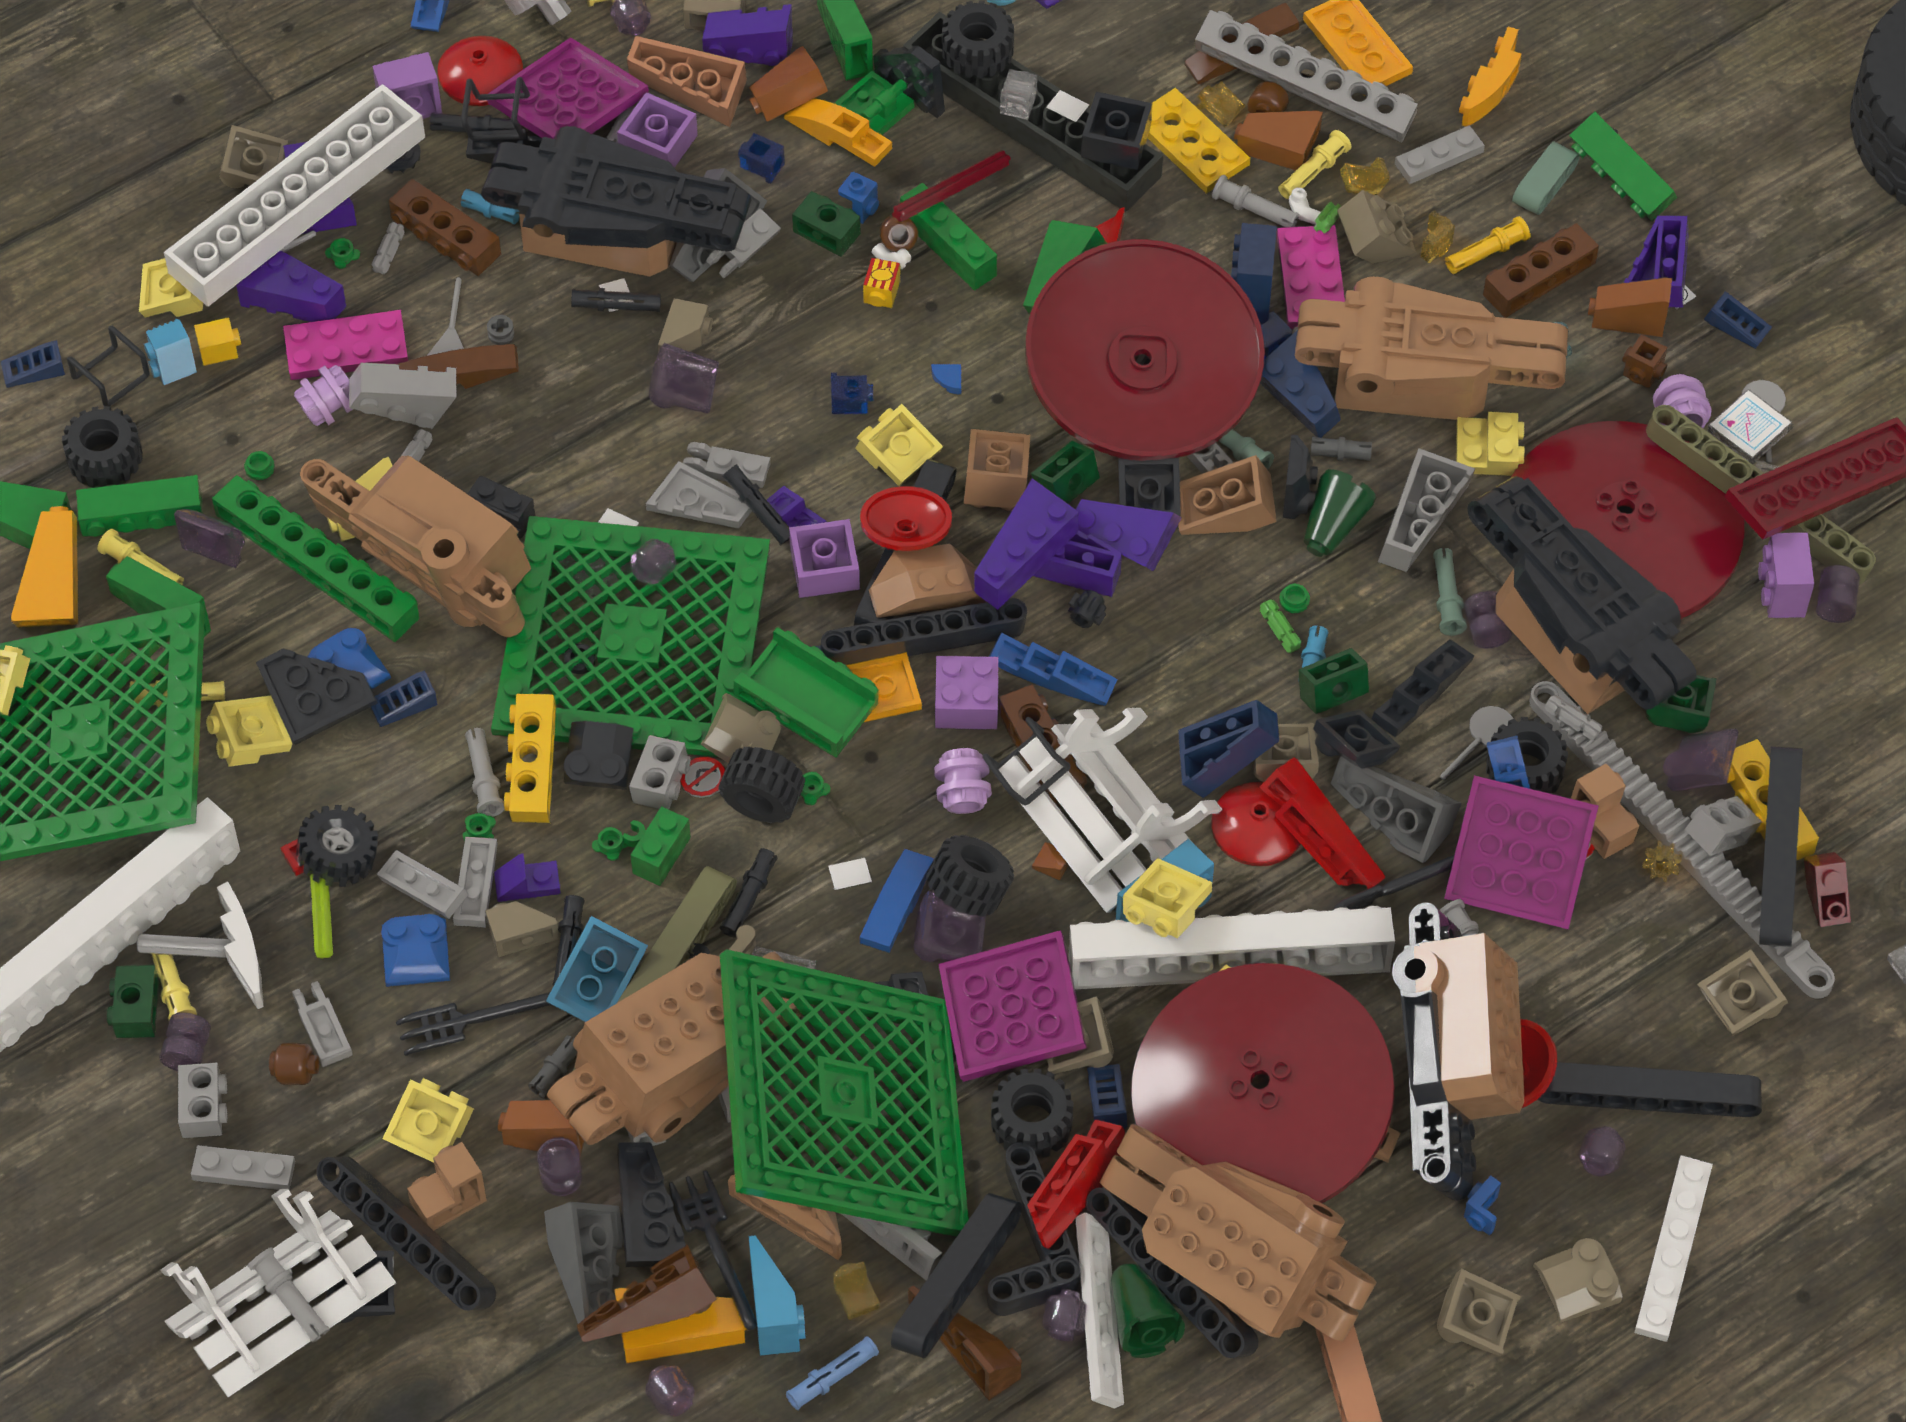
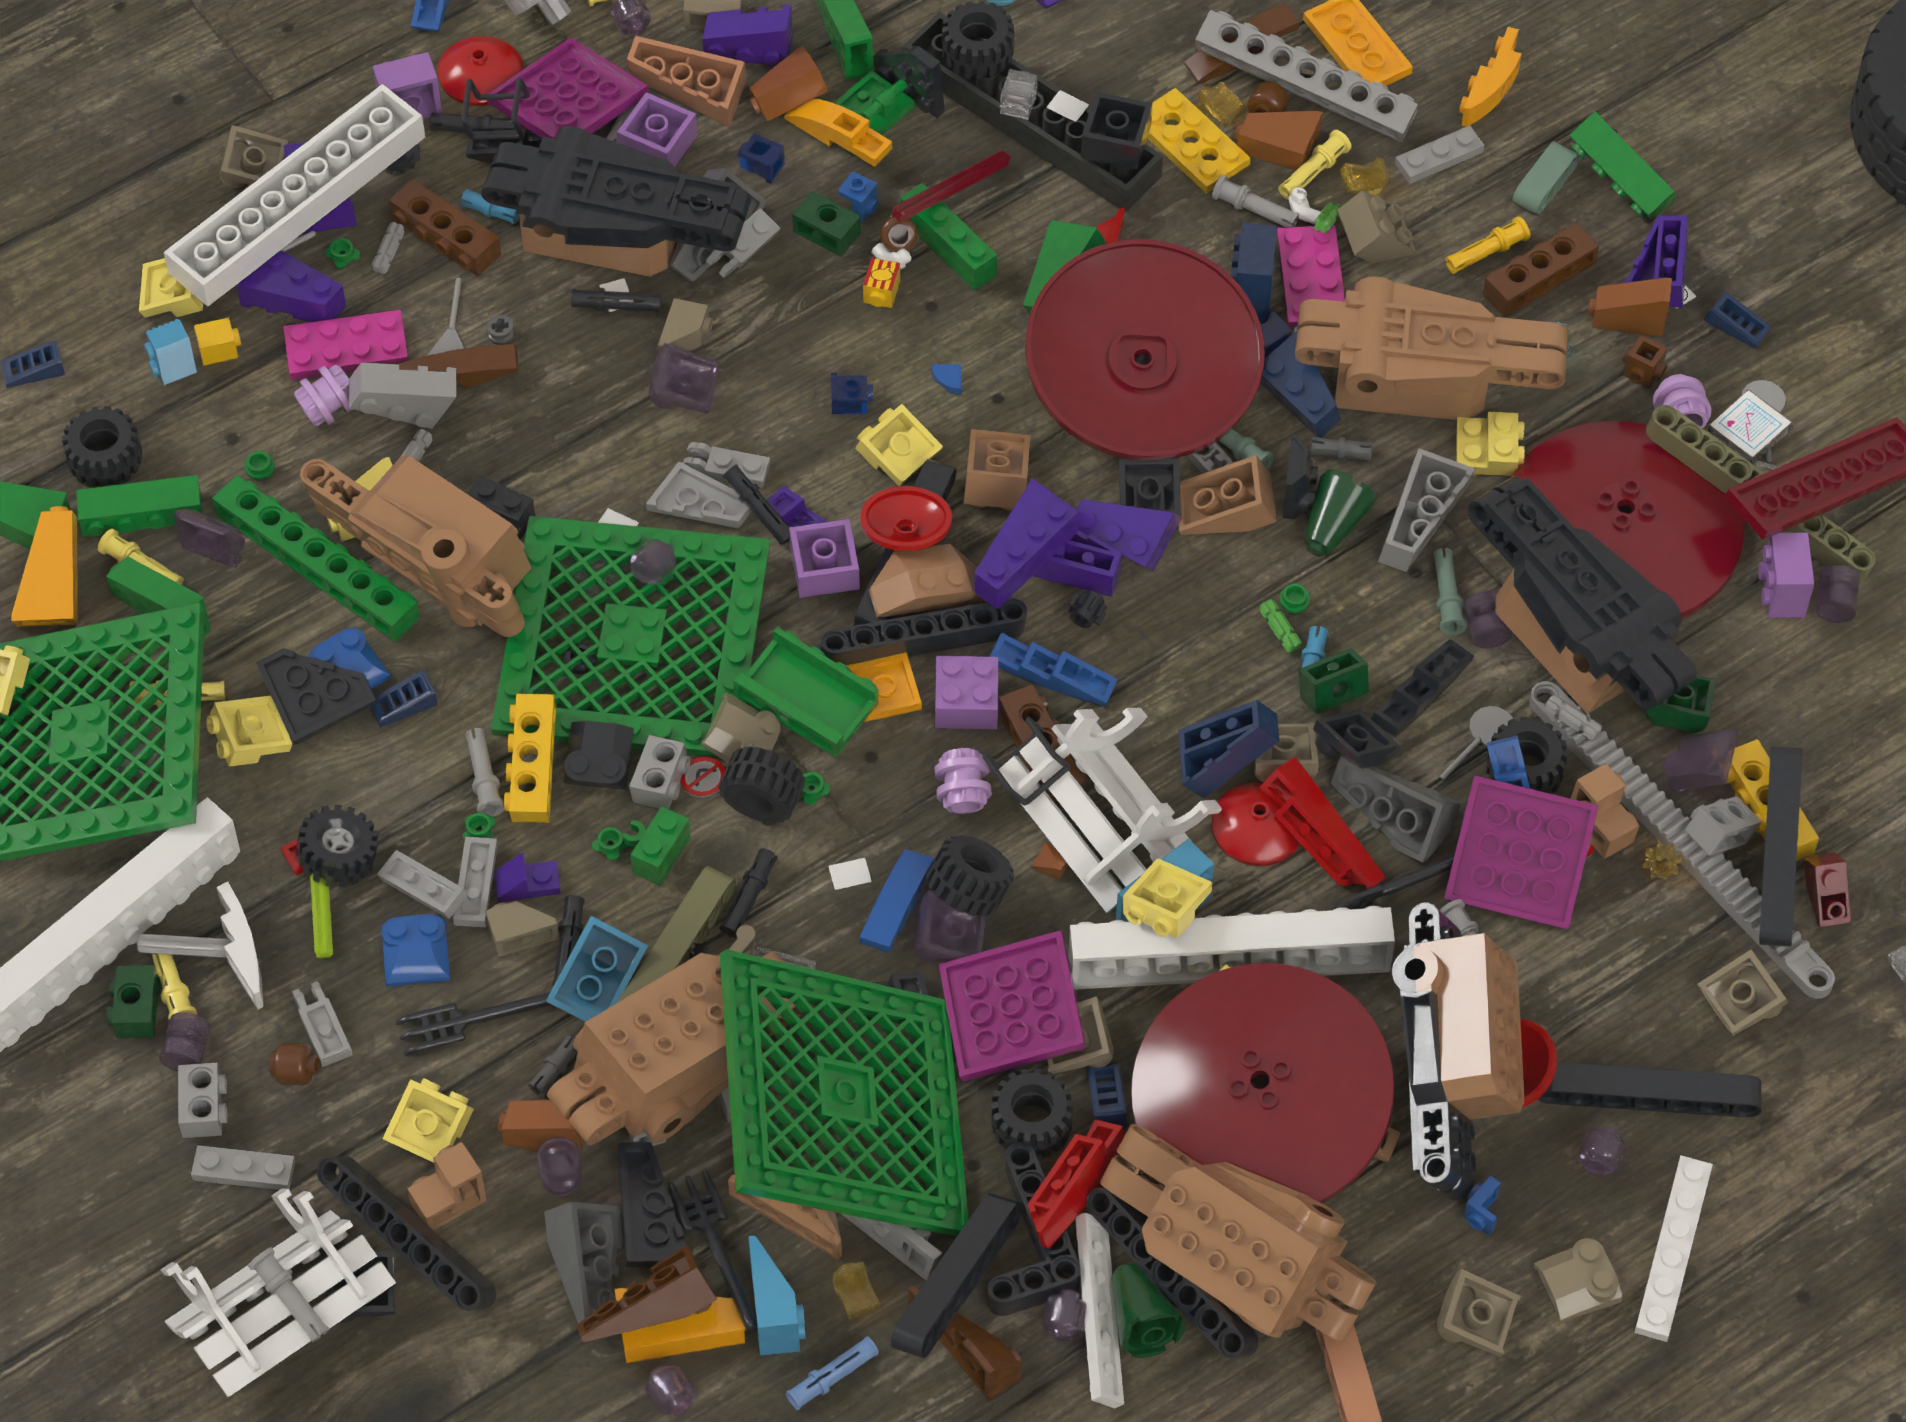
black piece [67,325,150,407] -> none
dark green brick [1031,440,1100,504] -> none
clear yellow bracket [1421,211,1455,264] -> none

